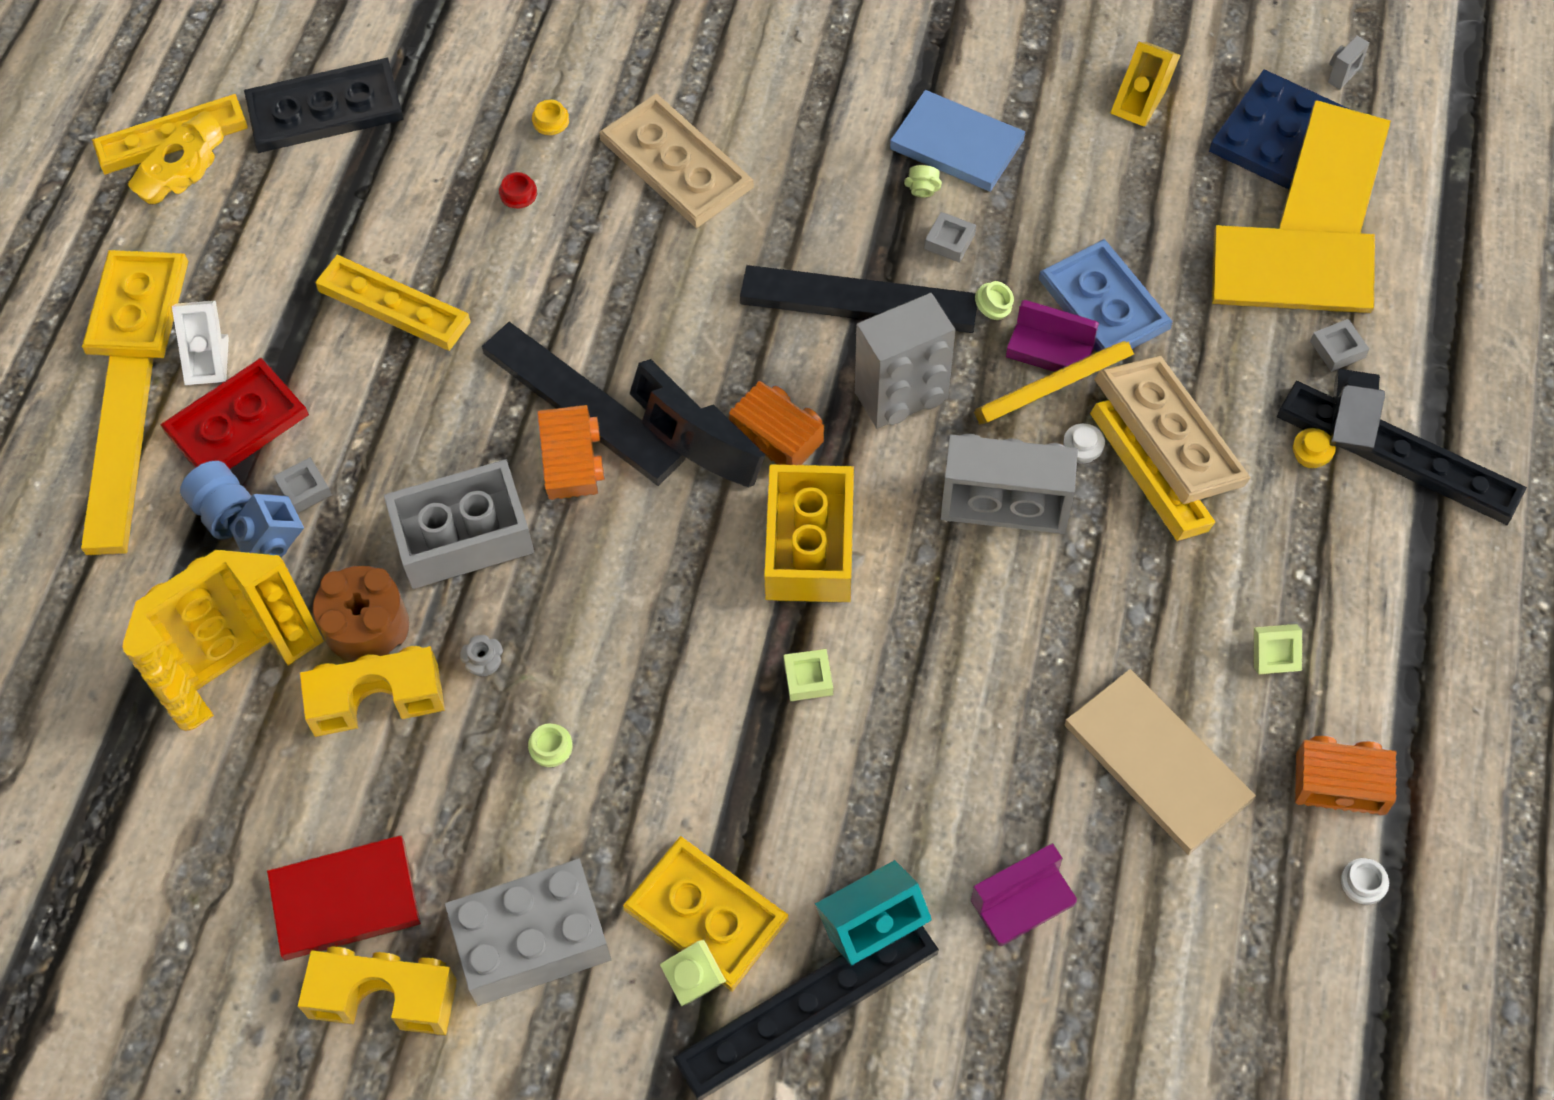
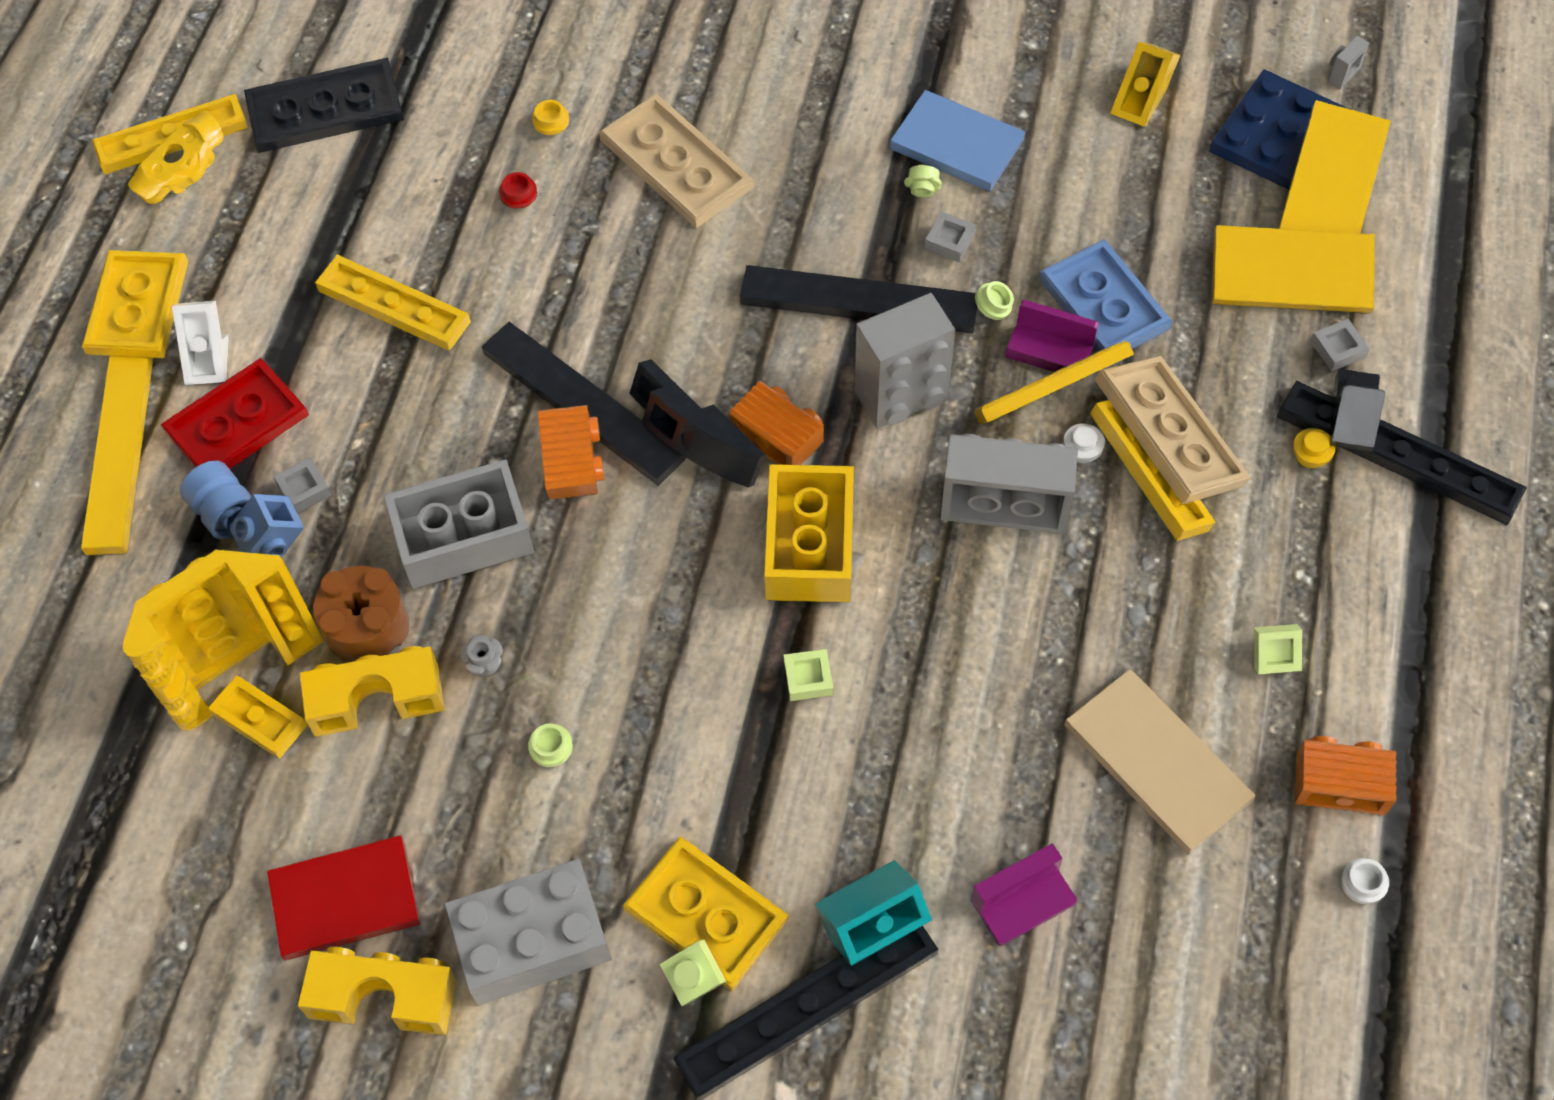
none -> yellow plate [208,675,308,759]

